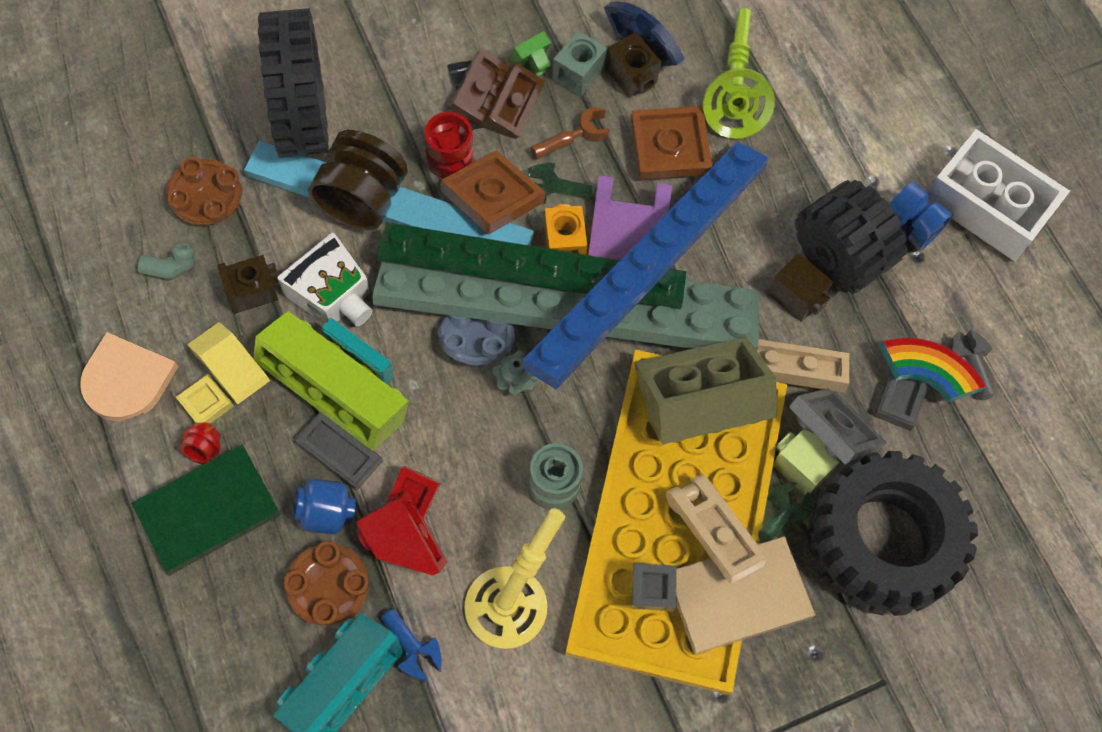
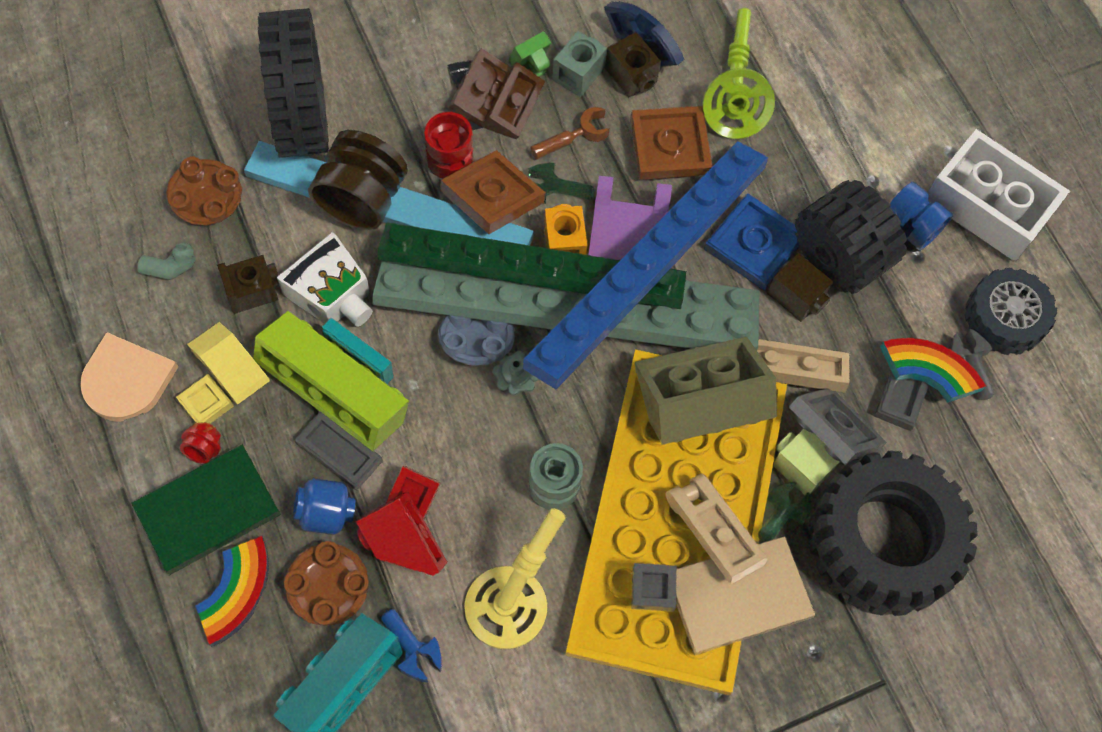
none -> tile [196,536,269,647]
none -> blue tile [704,193,800,290]
none -> black wheel [965,268,1057,355]

